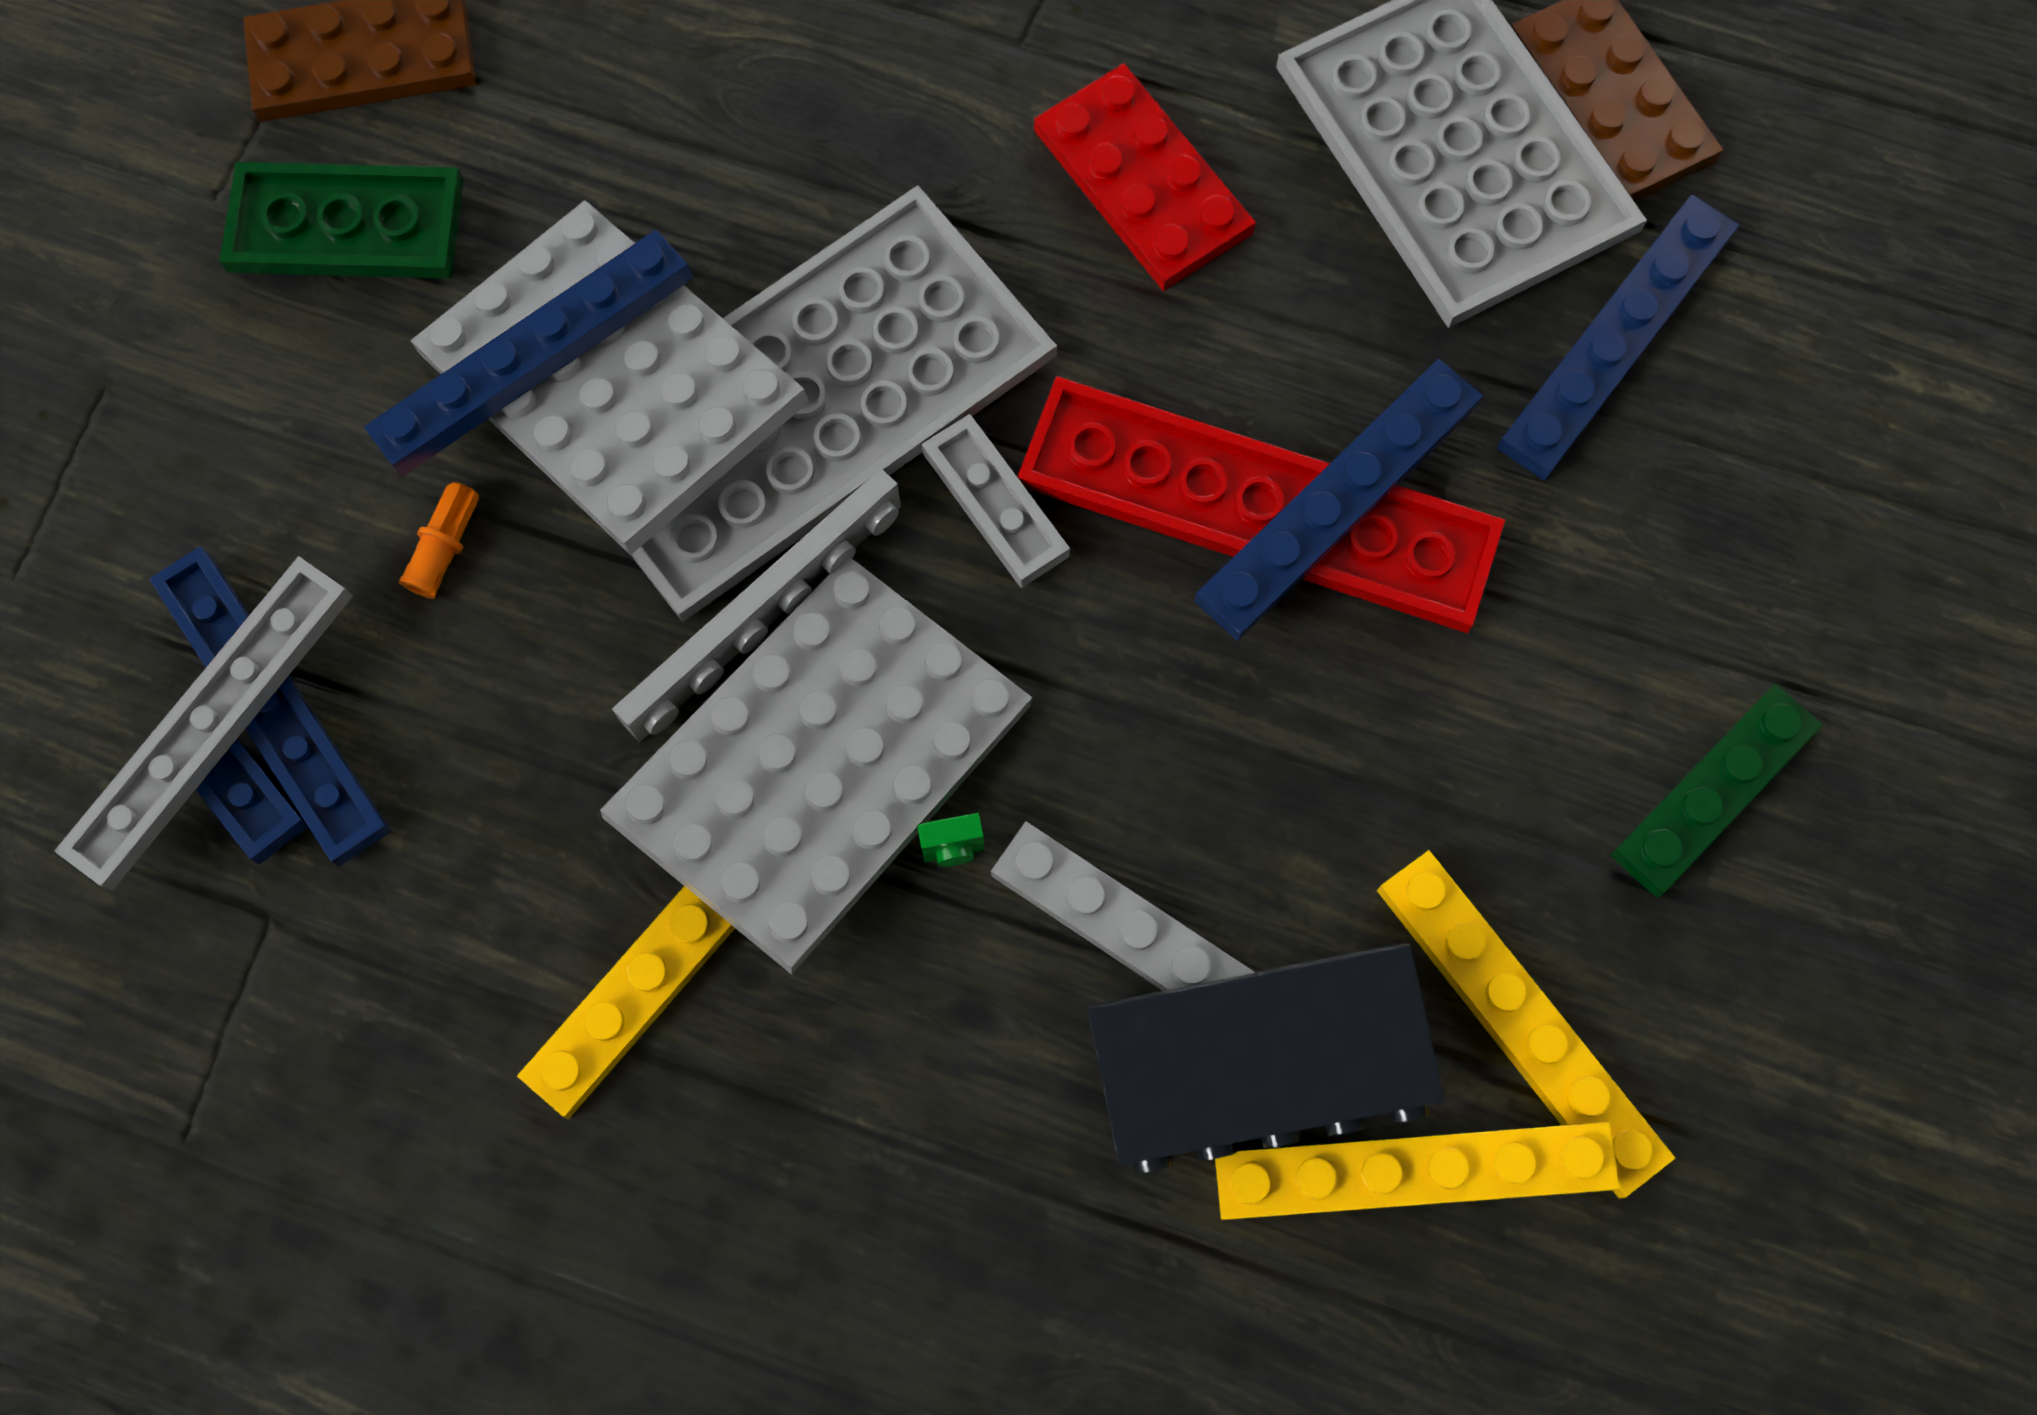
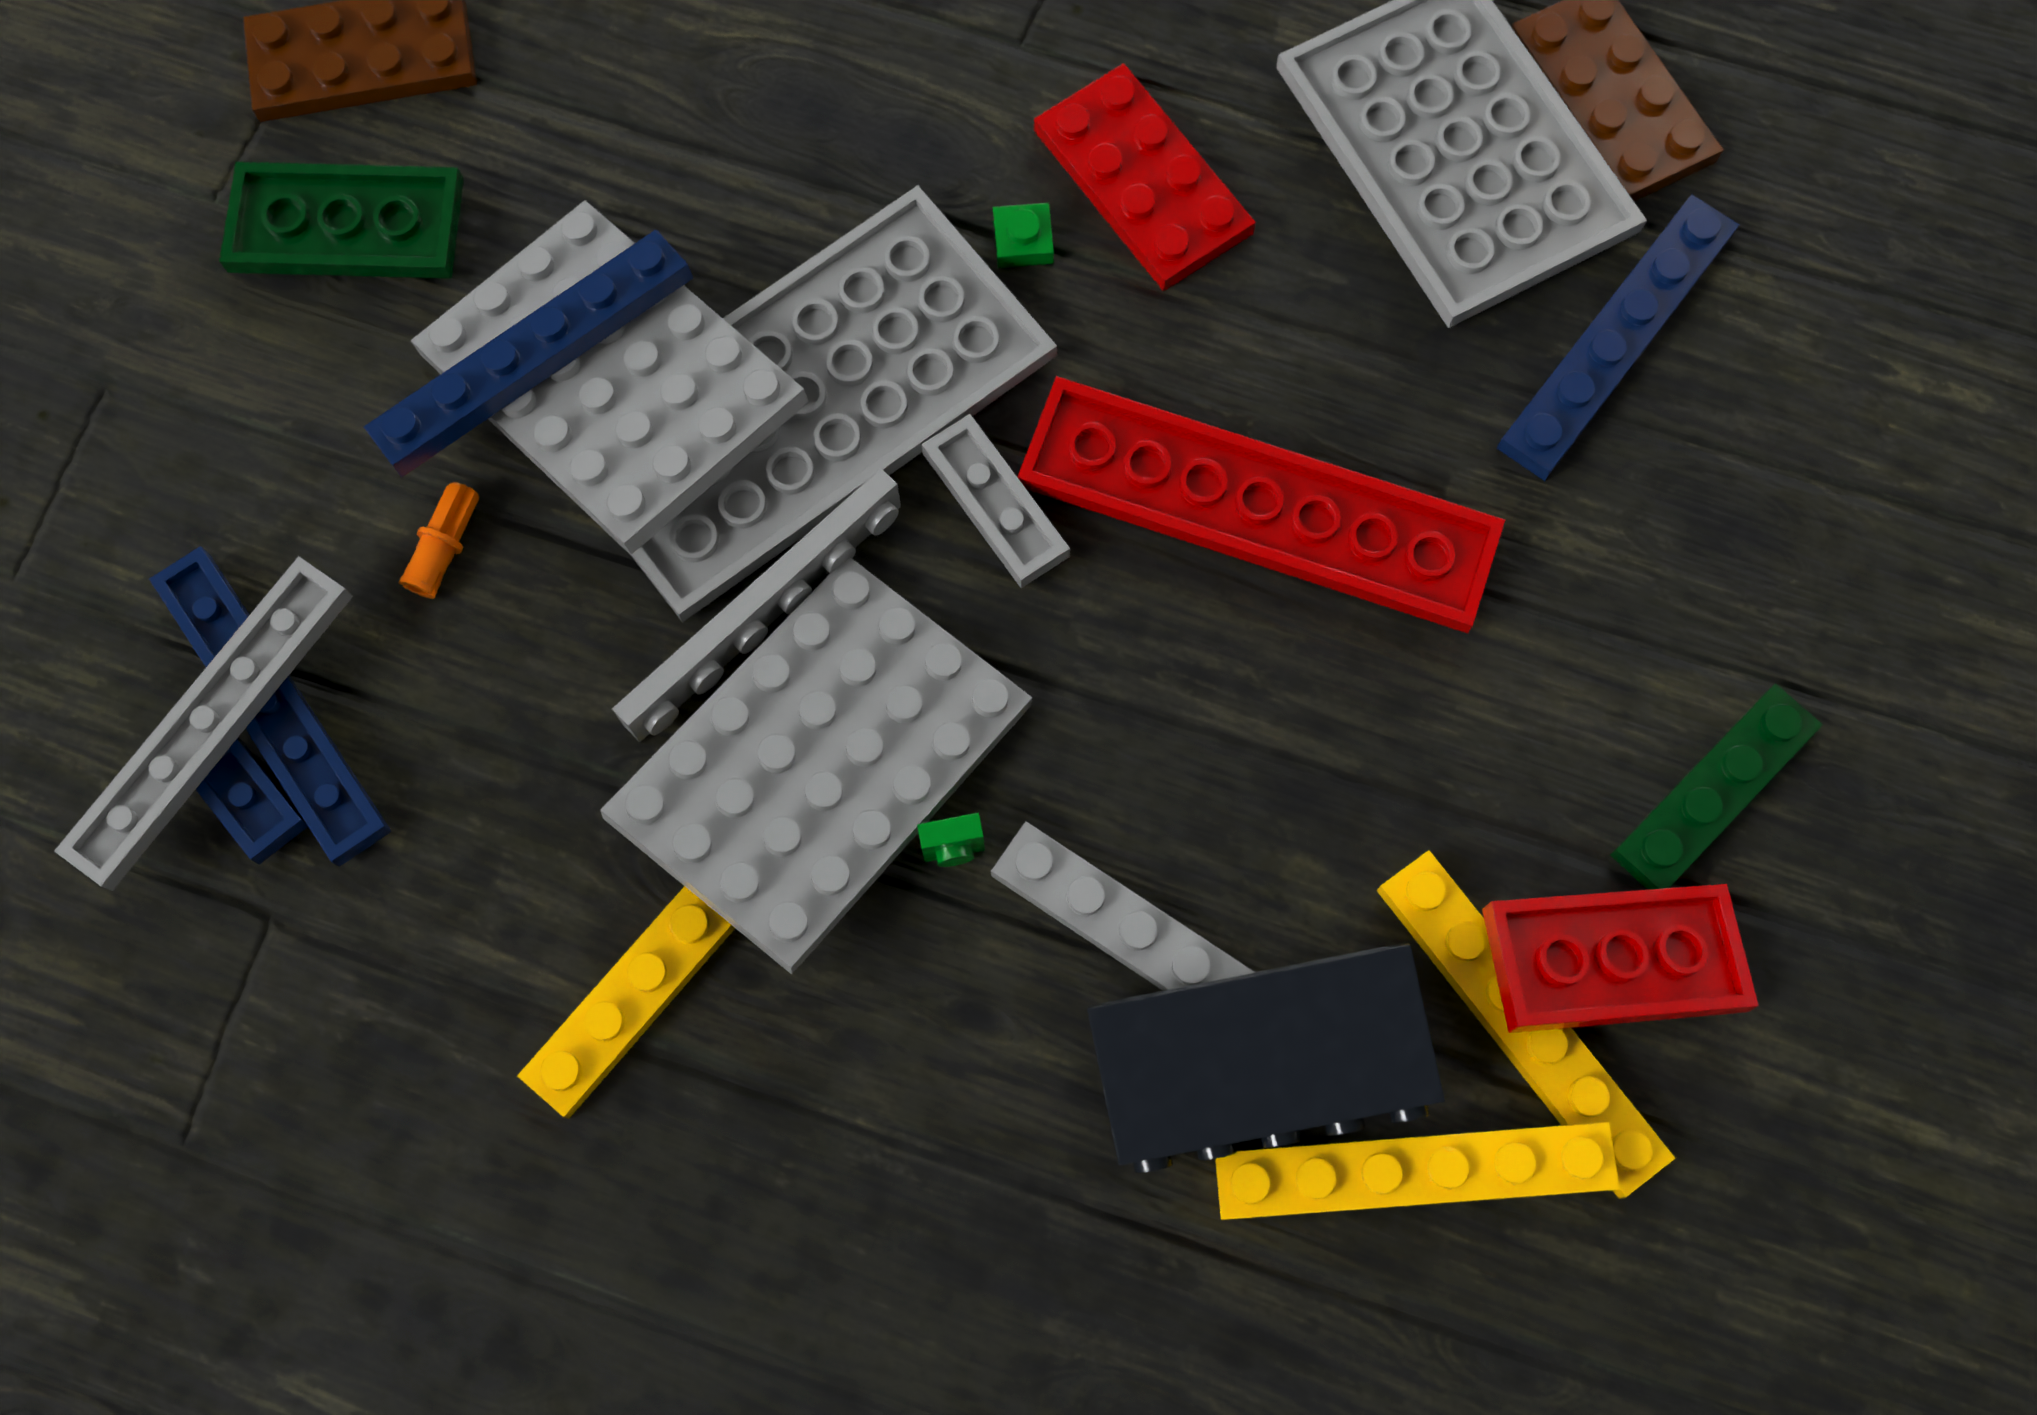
dark blue plate [1194,358,1483,641] -> none
none -> green plate [993,203,1054,268]
none -> red plate [1482,884,1759,1033]

